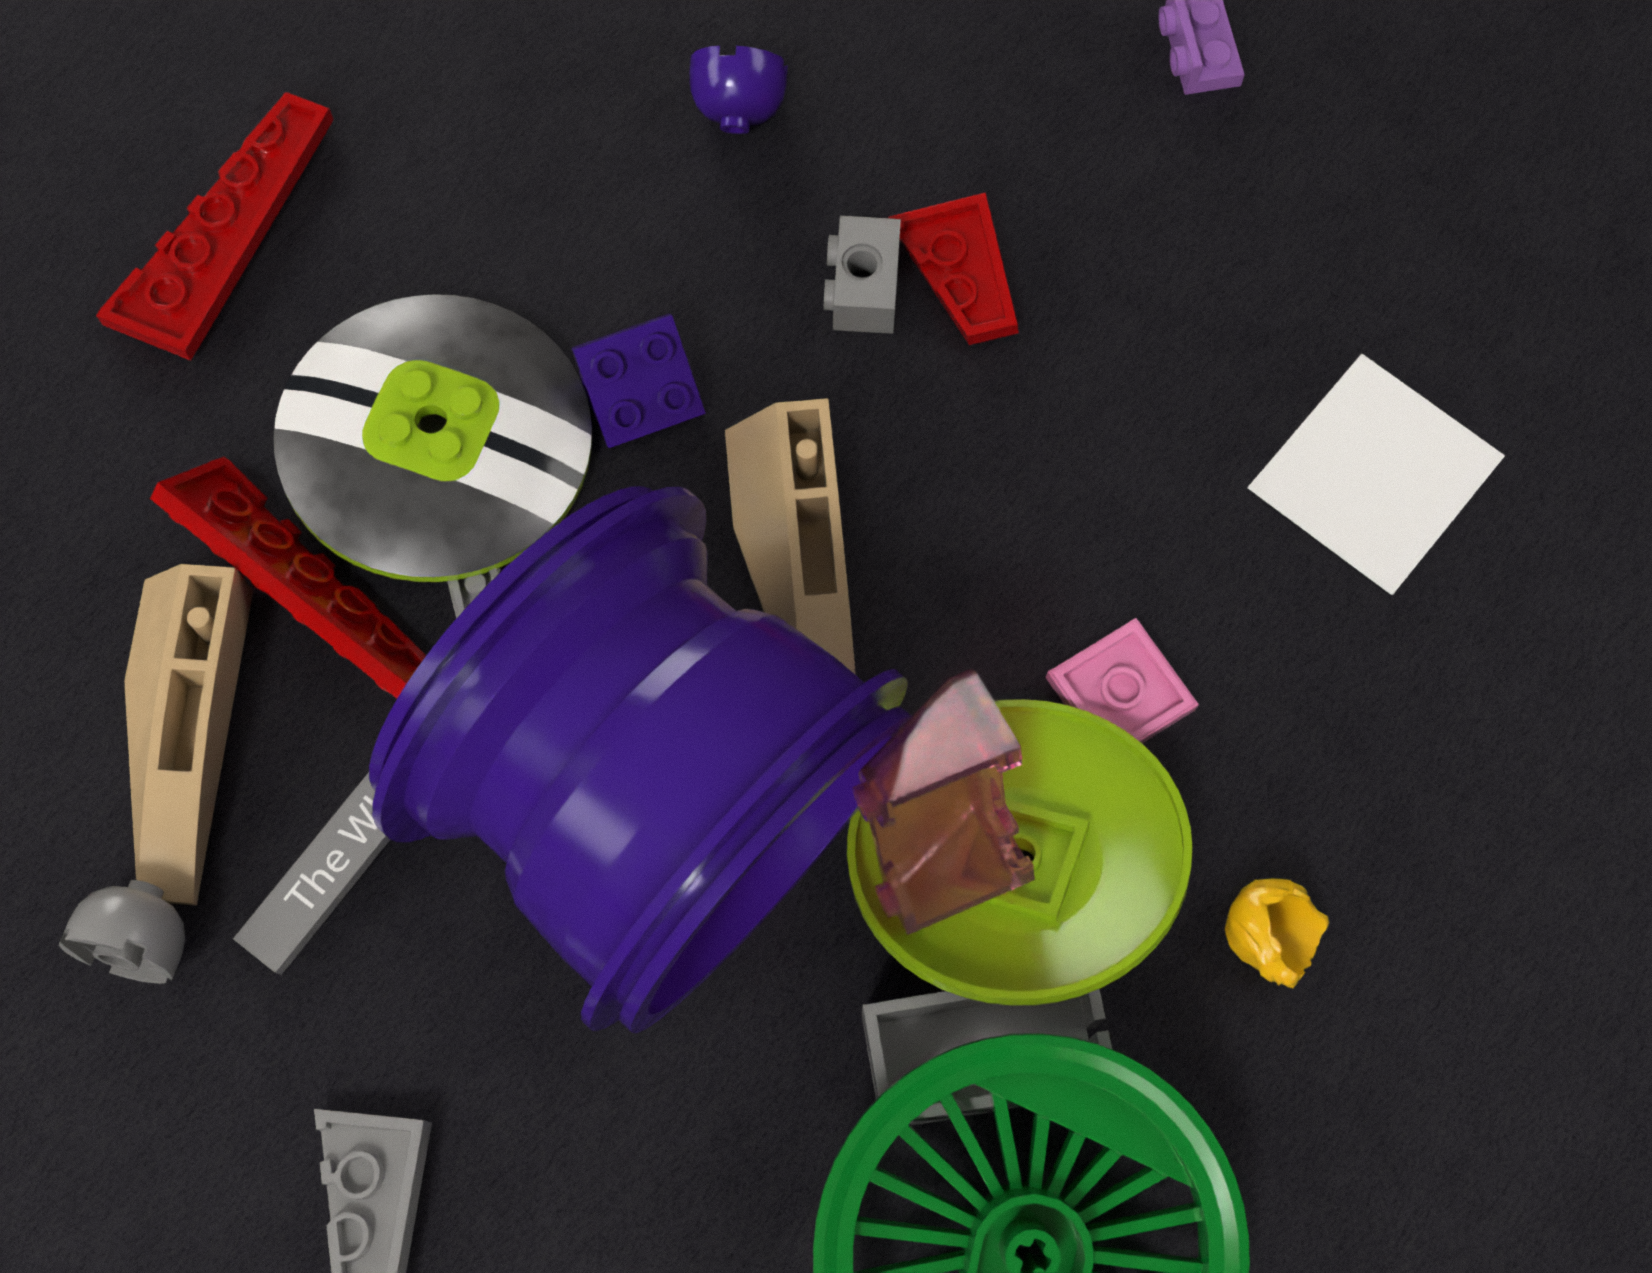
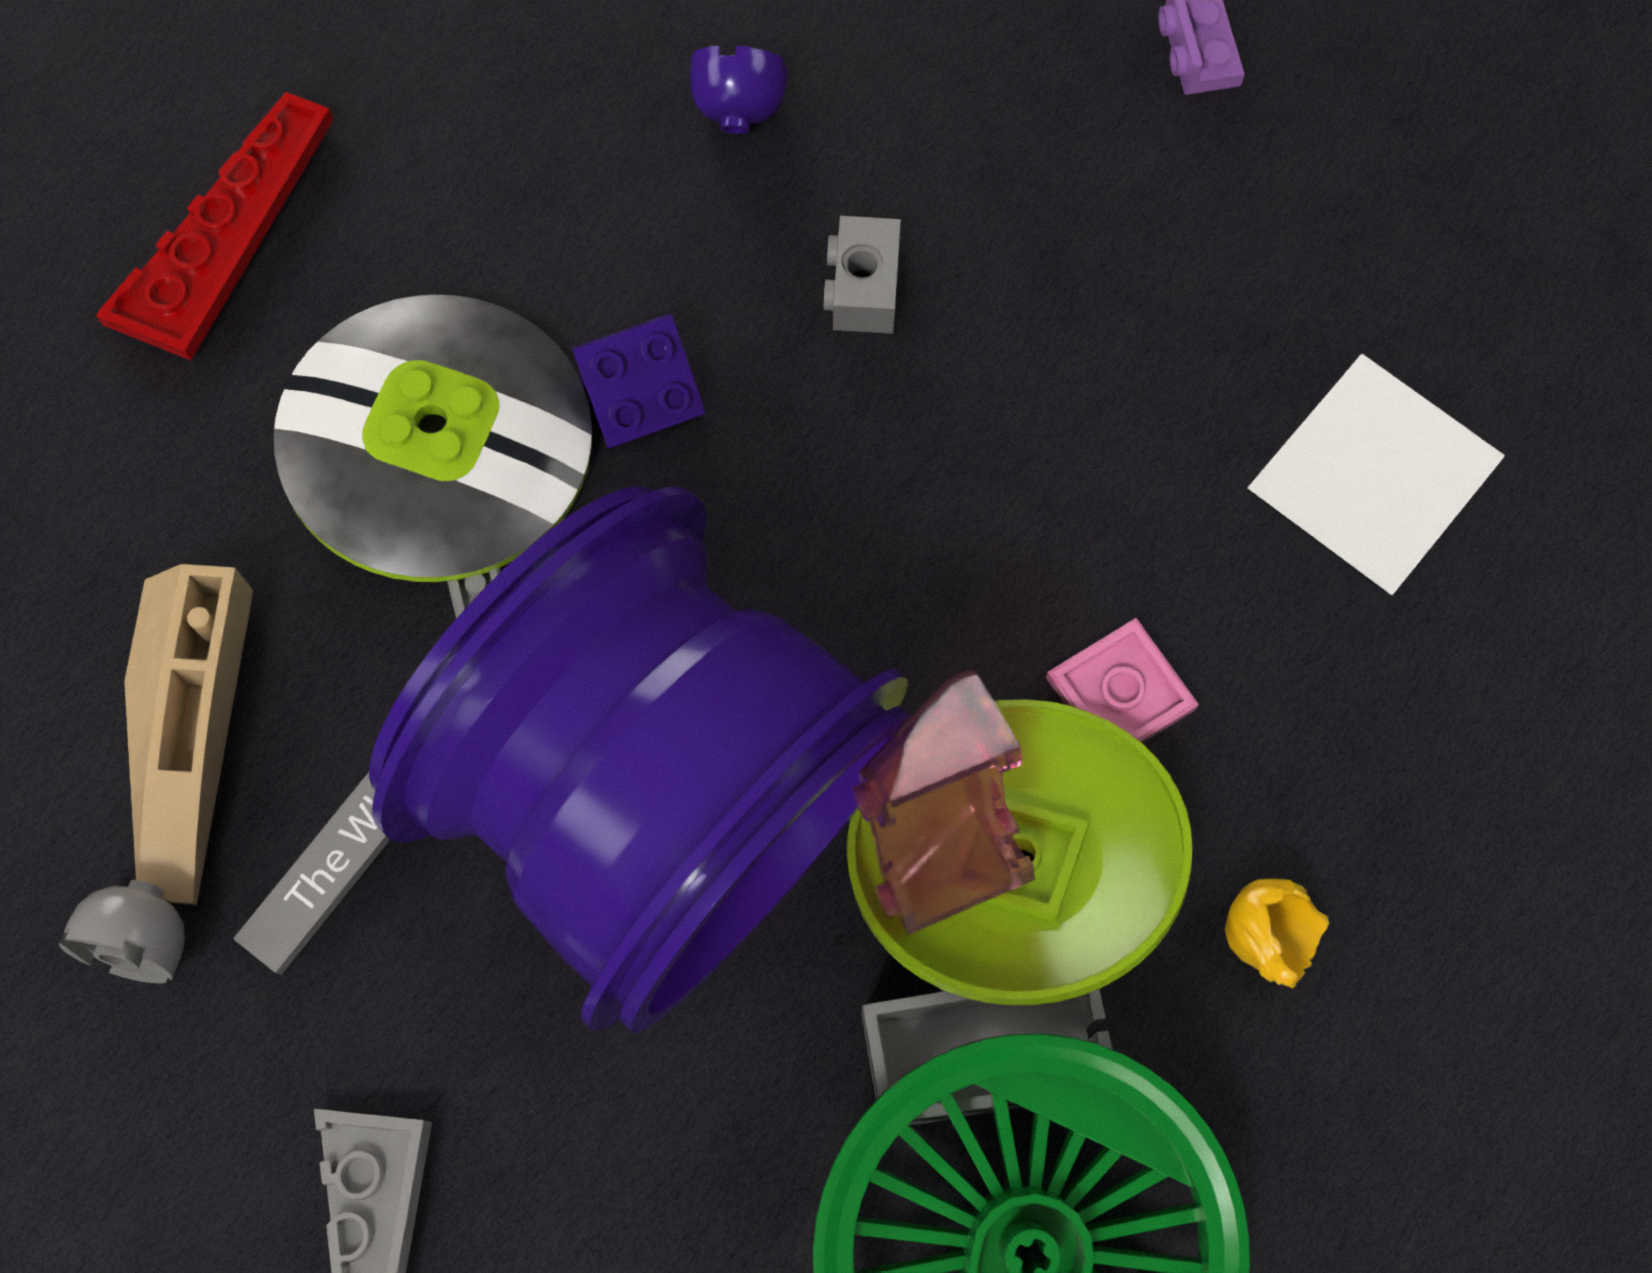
red wing [150,456,426,698] -> none
tan wedge [725,398,856,675] -> none
red wing [888,192,1019,345] -> none

